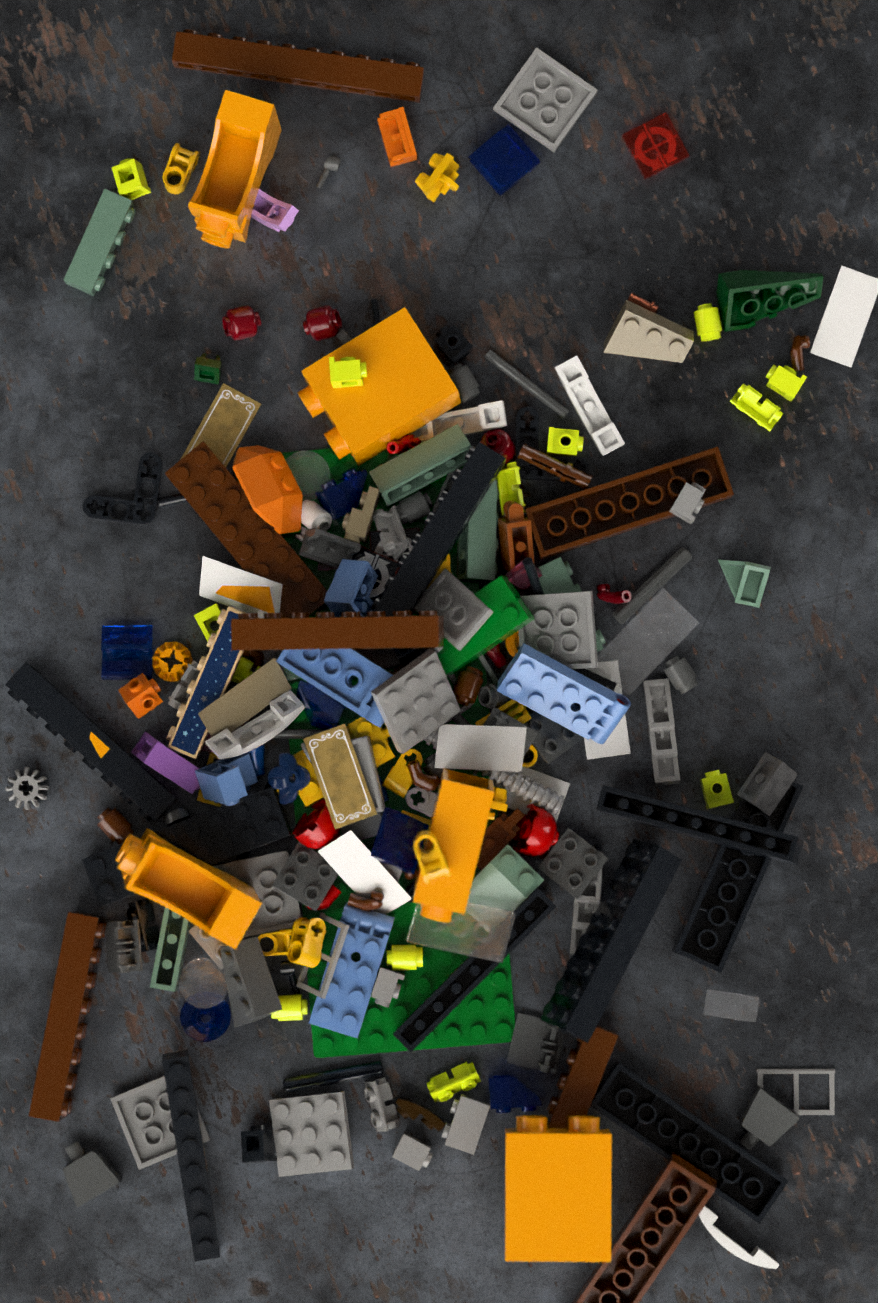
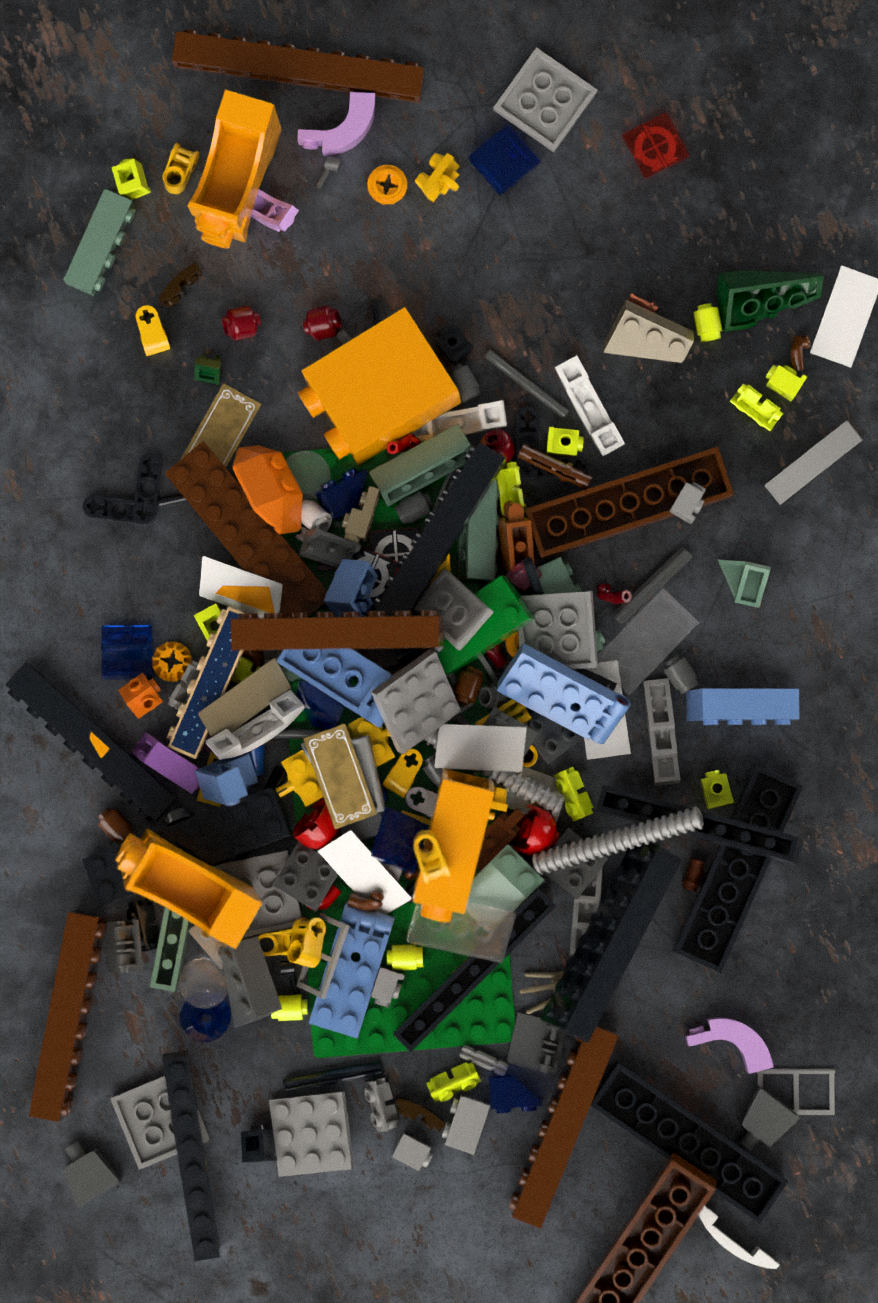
light grey gear [5,767,49,810] -> none
dark blue plate [267,753,310,804] -> none
neon yellow brick [329,357,367,388] -> none
light grey hinge [373,505,409,561] -> none
orange hinge [377,107,417,167] -> none
reddish brown arm [407,760,440,791] -> none
light orange brick [504,1115,612,1262] -> none
clear slope [703,989,760,1022] -> none
flat silver panel [737,752,797,816] -> none
none -> yellow piece [136,305,170,356]
none -> dark brown slope [158,262,202,308]
none -> lavender arch [297,92,376,156]
none -> light orange gear [367,165,407,205]
none -> light grey axle [459,1045,508,1076]
none -> dark tan plant [520,971,564,1014]
none -> light grey piece [532,806,704,875]
none -> neon yellow hinge [553,767,594,822]
none -> copper pin [681,858,706,892]
none -> lavender arch [684,1017,774,1074]
none -> medium blue wedge [686,689,799,725]
none -> light grey slope [764,420,863,505]

